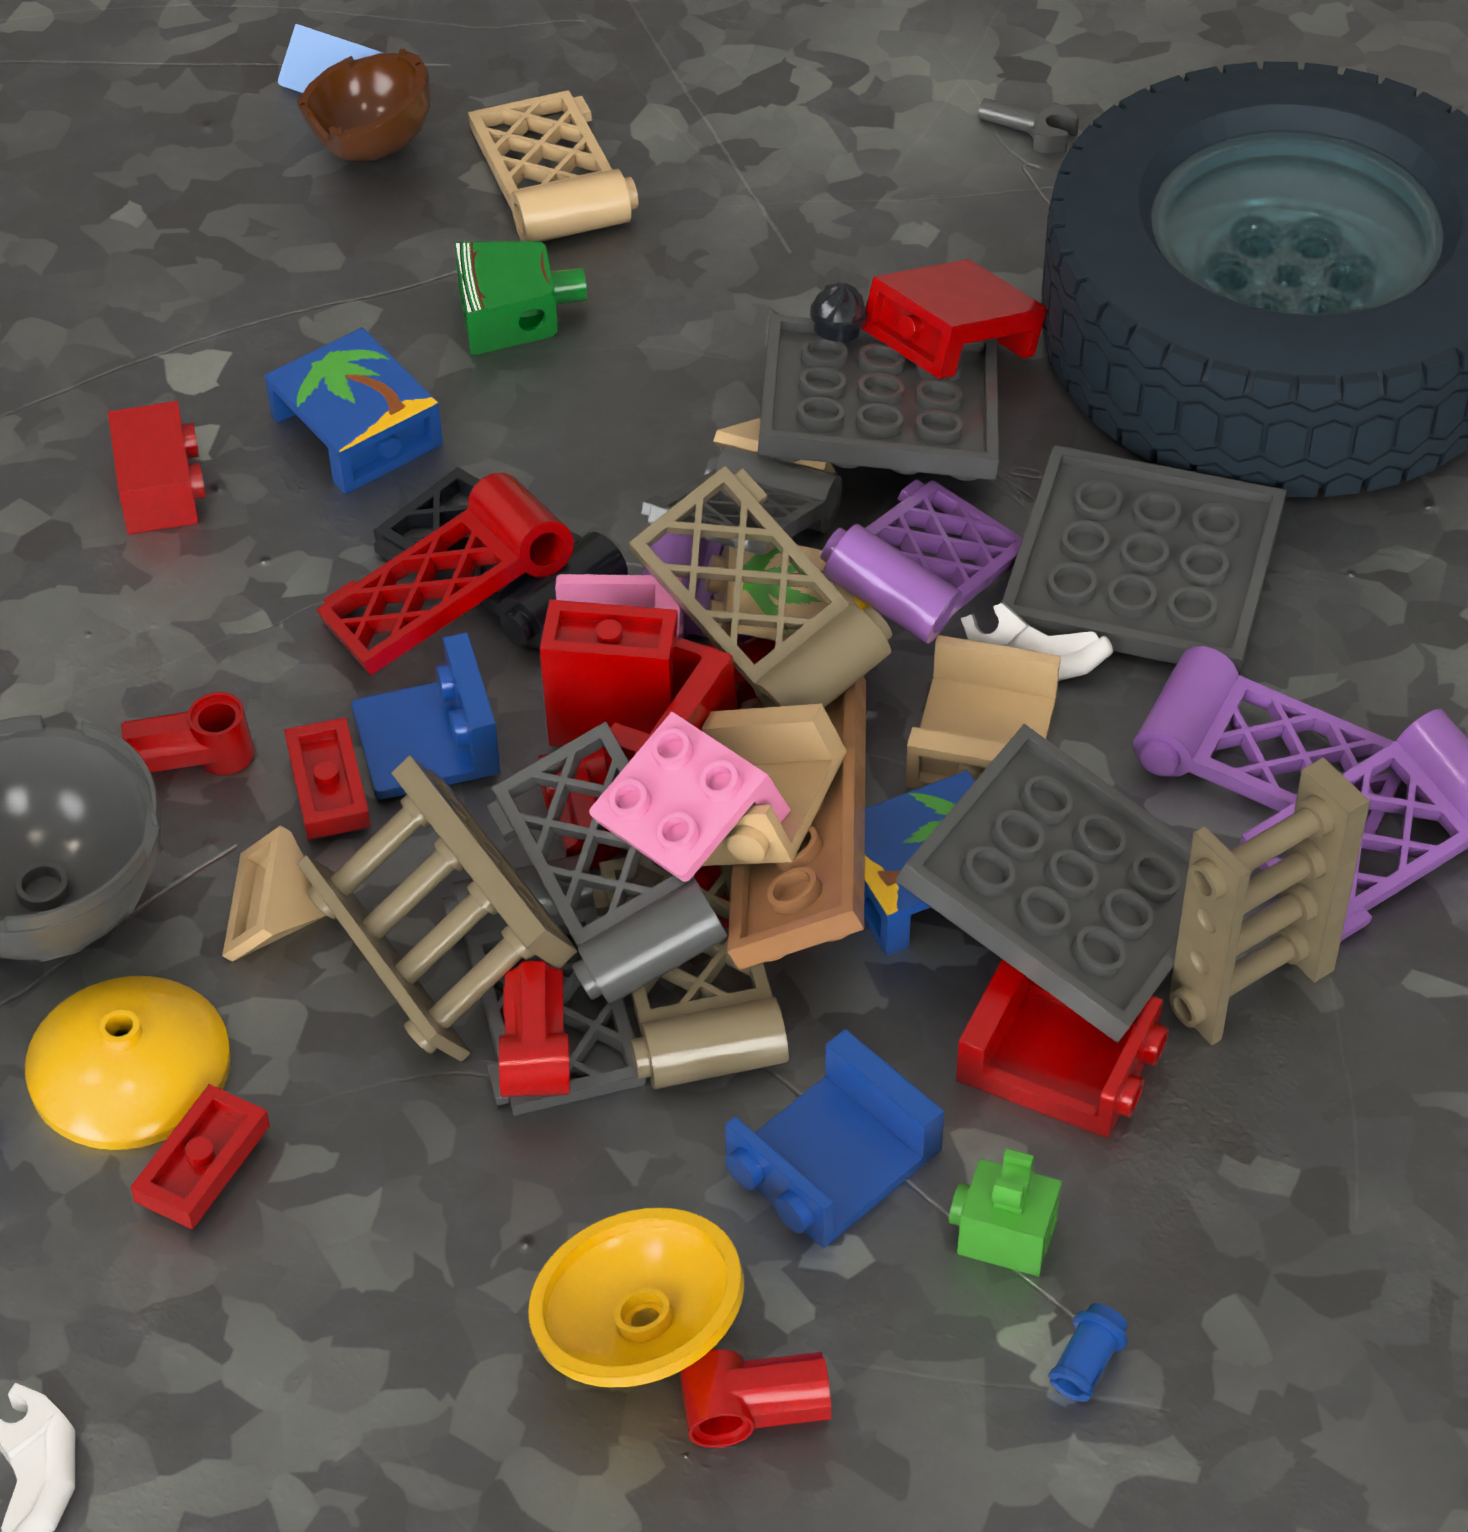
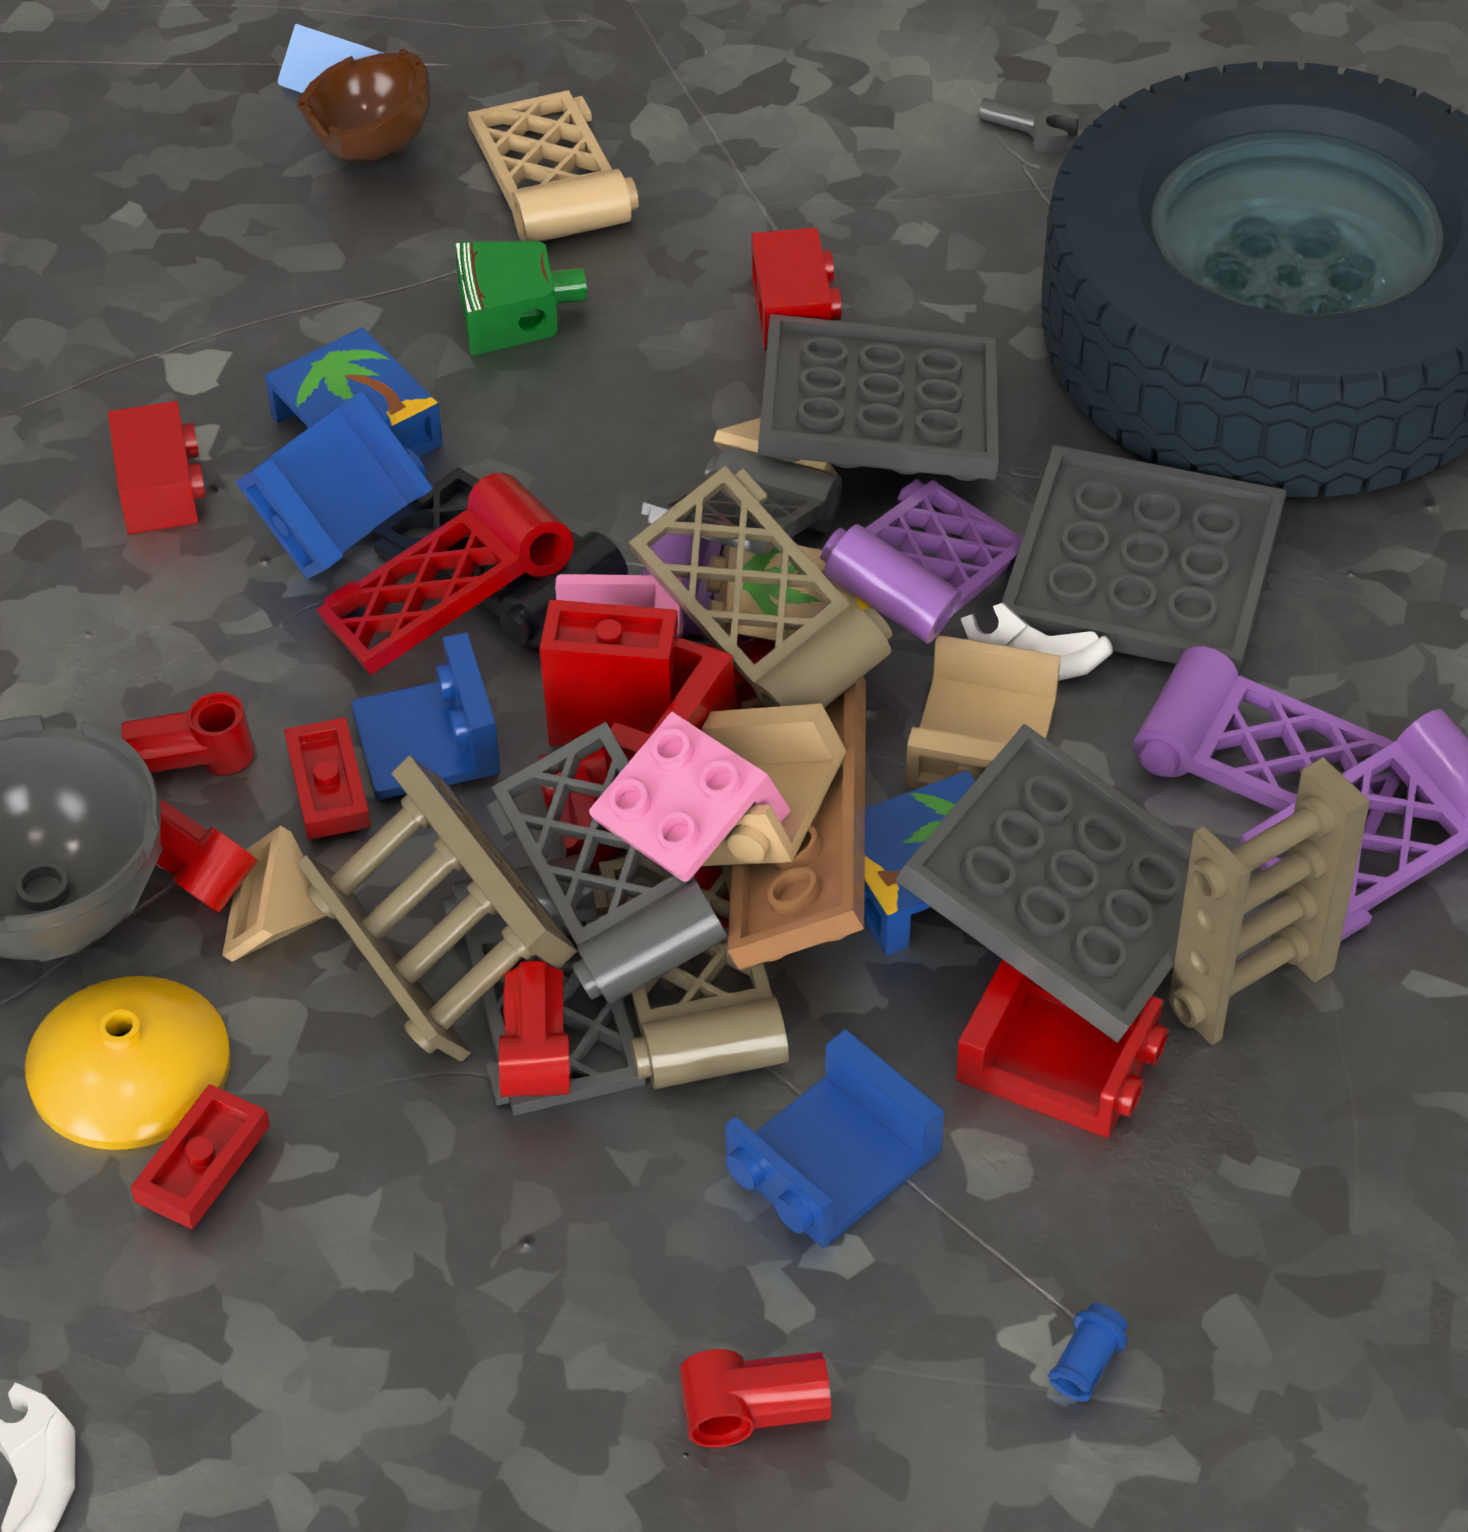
yellow dish [528,1208,744,1388] -> none
black plate [810,282,868,342] -> none
red panel [861,259,1047,379] -> none
bright green brick [949,1148,1062,1277] -> none
none -> red piece [156,800,258,914]
none -> blue panel [235,391,433,579]
none -> red brick [751,228,842,350]

